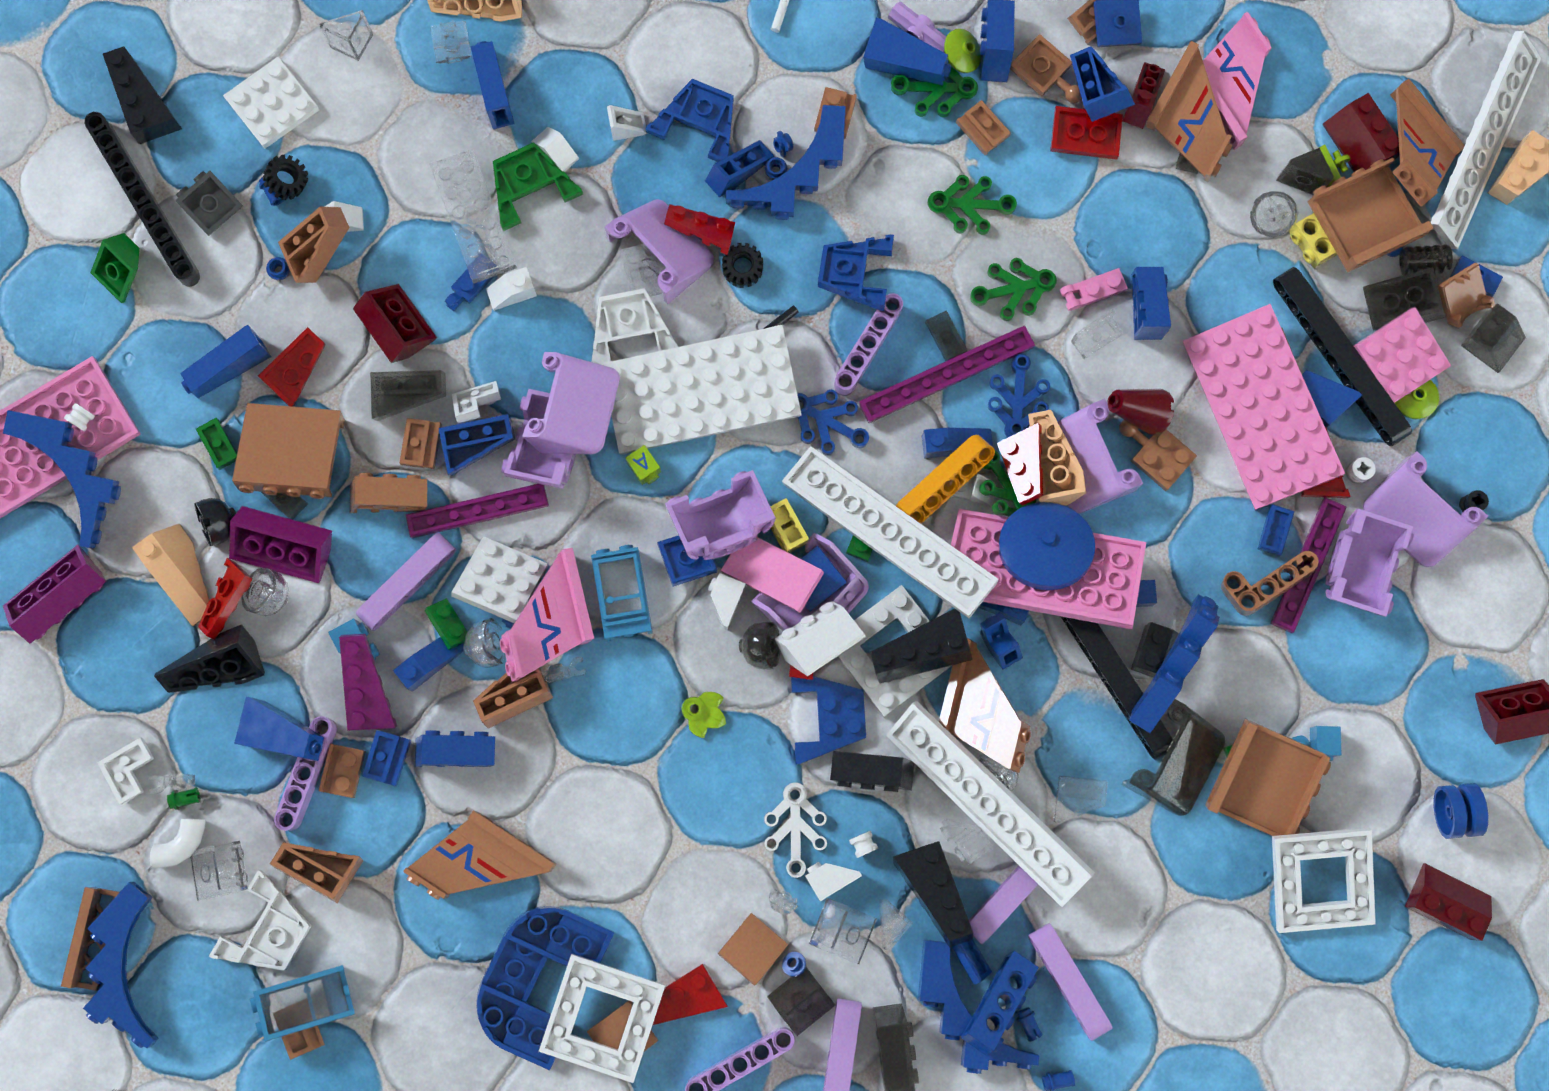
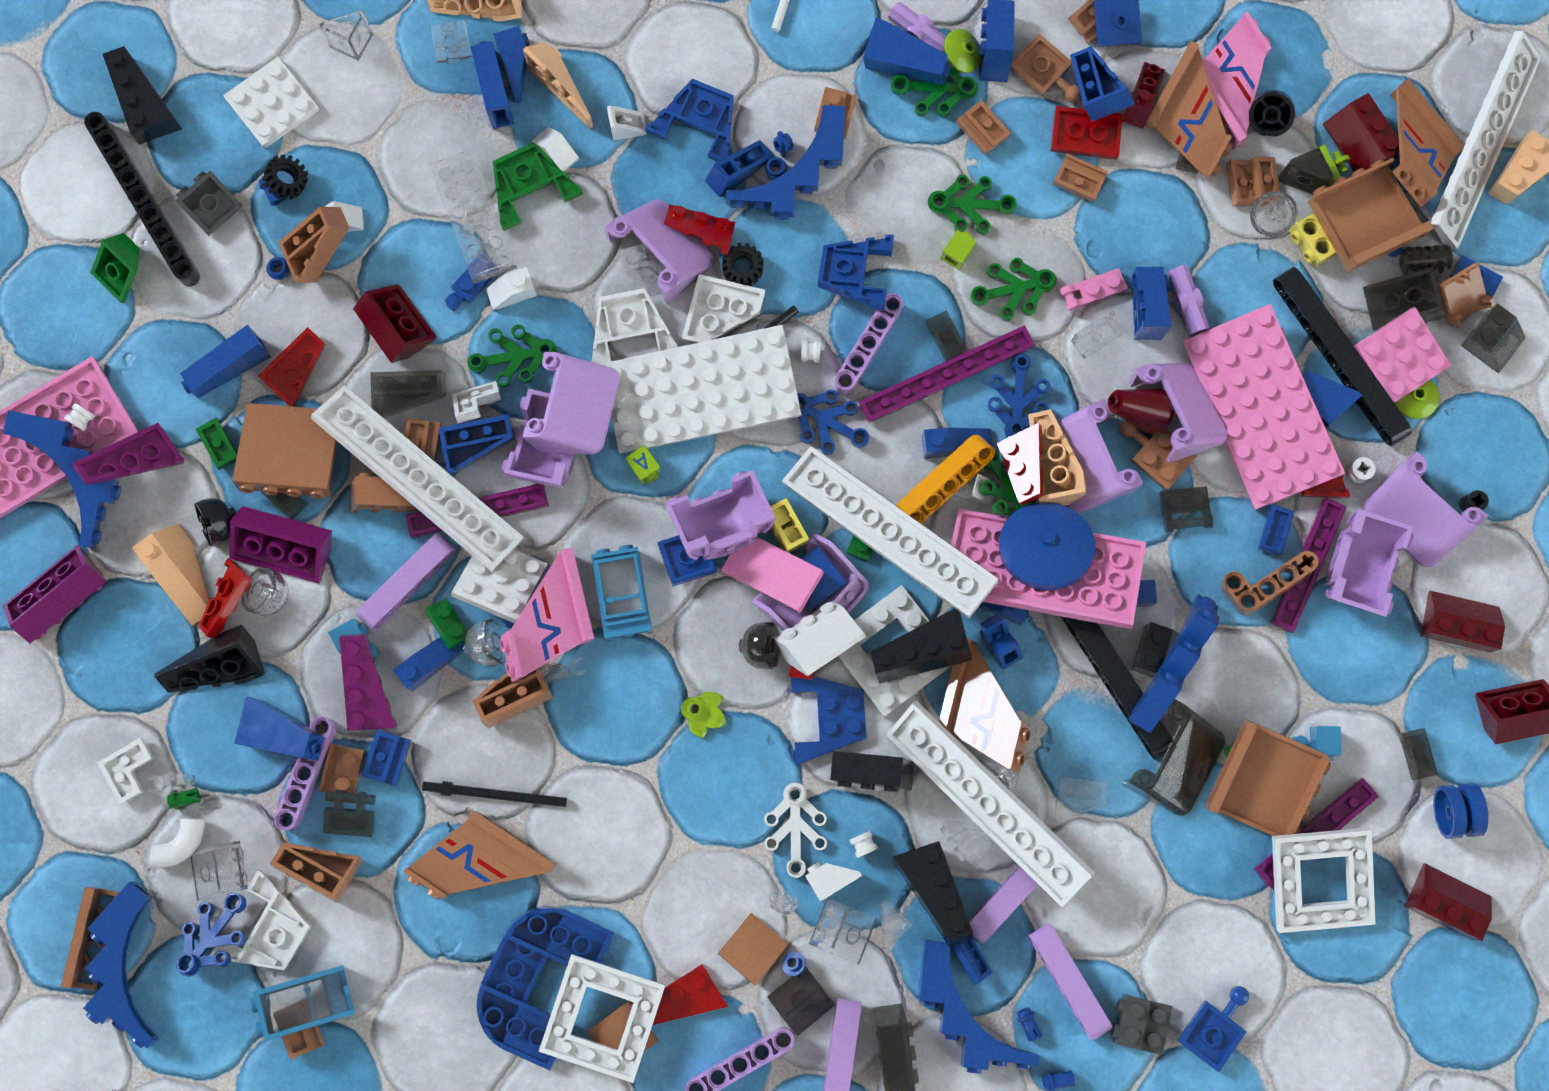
blue wedge [415,730,495,767] -> none
white slope [708,573,746,630] -> none
blue brick [961,951,1039,1055] -> none
none -> magenta wing [72,423,184,486]
none -> plant [176,892,247,977]
none -> white plate [311,385,524,572]
none -> clear smoke plate [323,790,376,837]
none -> black bar [422,781,567,807]
none -> green plant [467,324,557,388]
none -> blue slope [494,26,530,103]
none -> light nougat wedge [523,42,593,129]
none -> white plate [682,274,766,344]
none -> white wheel [801,339,821,363]
none -> lime brick [940,230,977,271]
none -> nougat plate [1052,154,1108,203]
none -> dark grey plate [1111,994,1173,1055]
none -> lavender windscreen [1129,363,1227,464]
none -> clear smoke plate [1159,486,1213,532]
none -> lavender piece [1167,265,1210,336]
none -> blue plate [1176,986,1250,1072]
none -> nougat slope [1226,157,1281,206]
none -> black cylinder [1249,90,1296,137]
none -> magenta tile [1254,778,1379,888]
none -> clear smoke plate [1399,728,1438,780]
none -> dark red slope [1421,591,1505,653]

